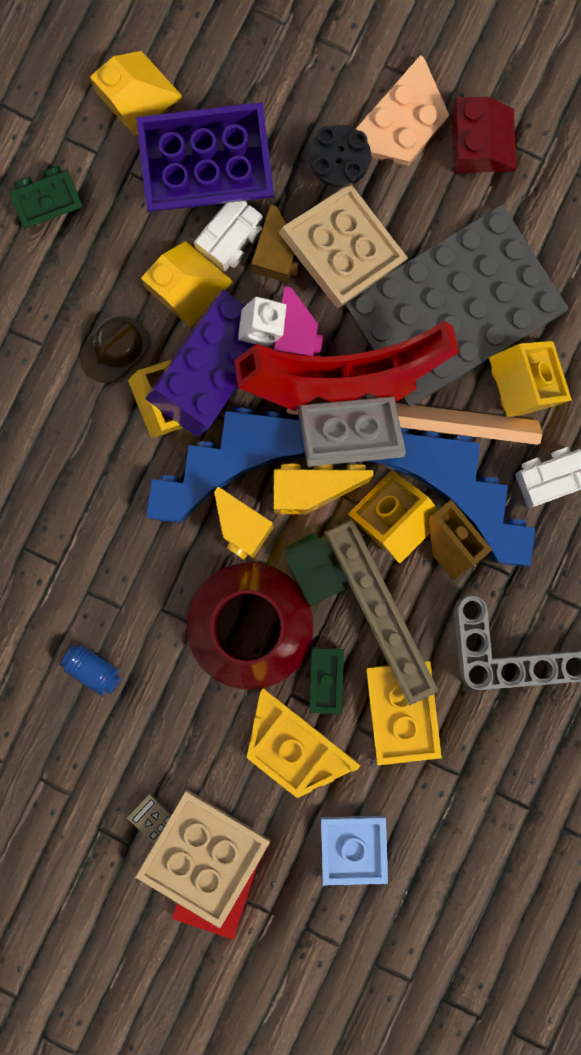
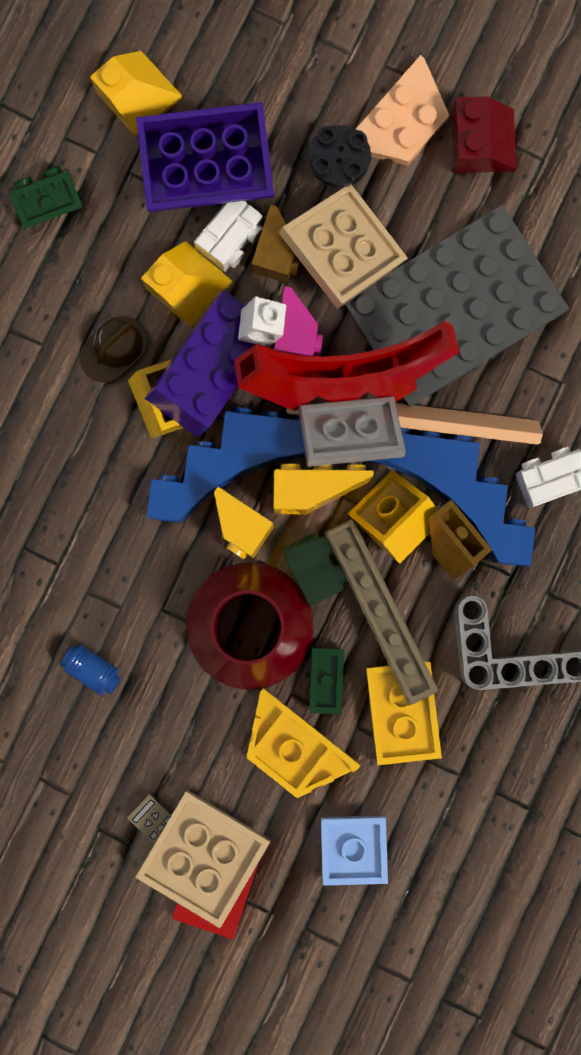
yellow slope [489,341,572,417] -> none

